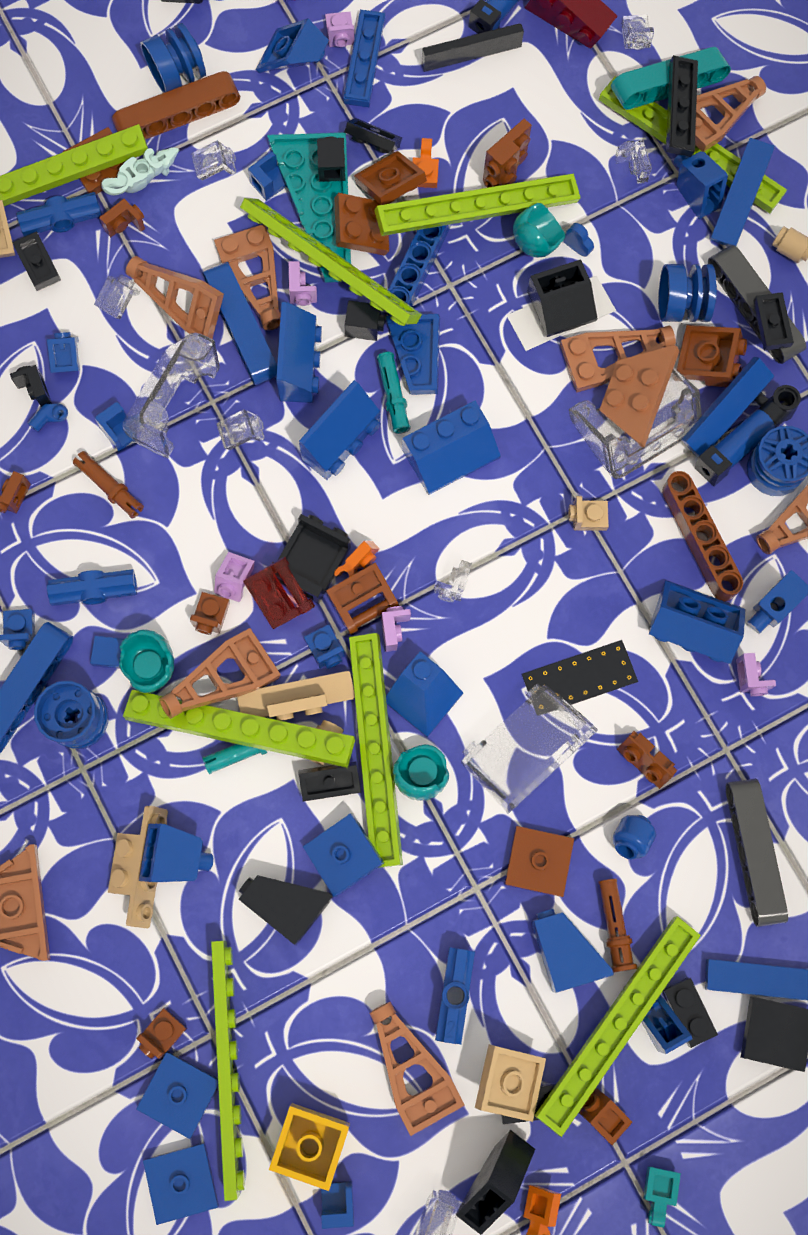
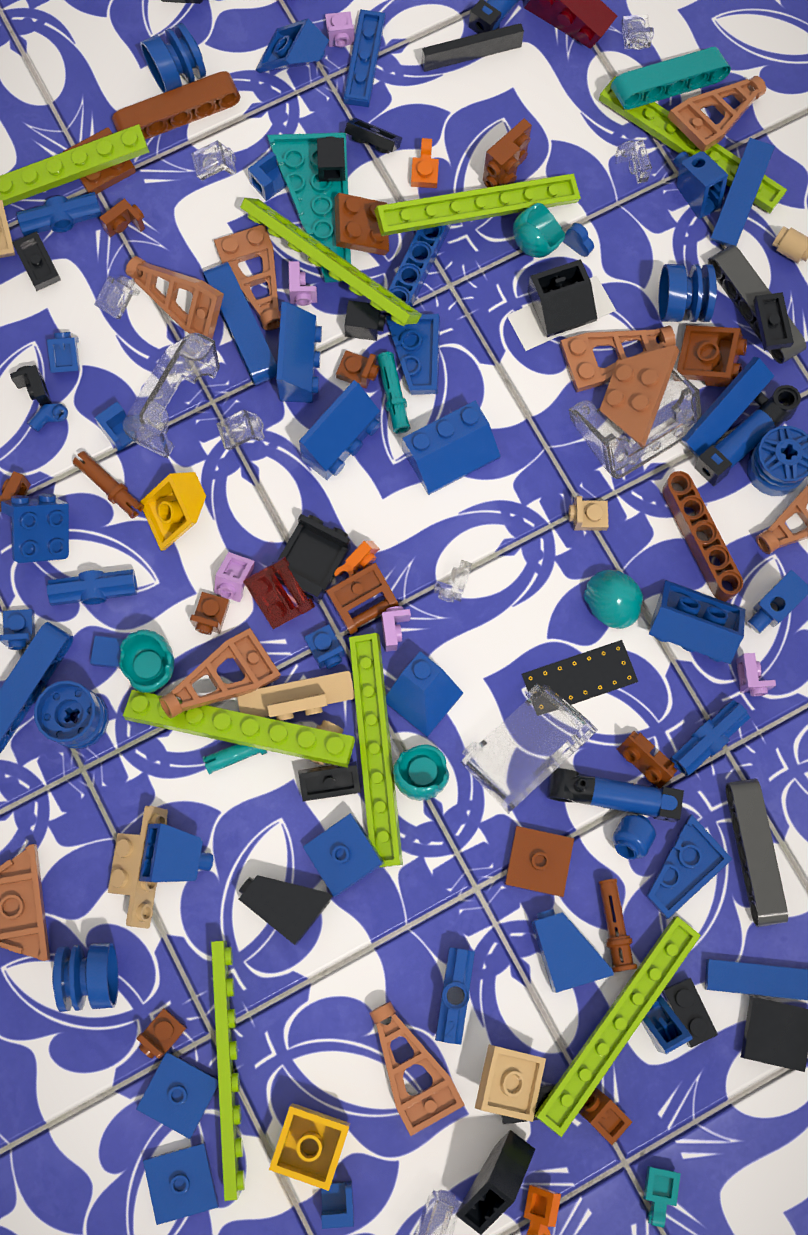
light aqua animal [101,147,179,195] -> none
dark orange plate [354,150,427,205] -> none
black tile [666,55,698,157] -> none
none -> blue bracket [1,494,69,563]
none -> blue wheel [52,943,119,1012]
none -> yellow slope [140,472,206,551]
none -> dark orange bracket [336,350,379,389]
none -> piece [547,768,684,822]
none -> teal piece [584,570,643,629]
none -> blue wing [646,814,732,919]
none -> blue piece [670,700,751,776]

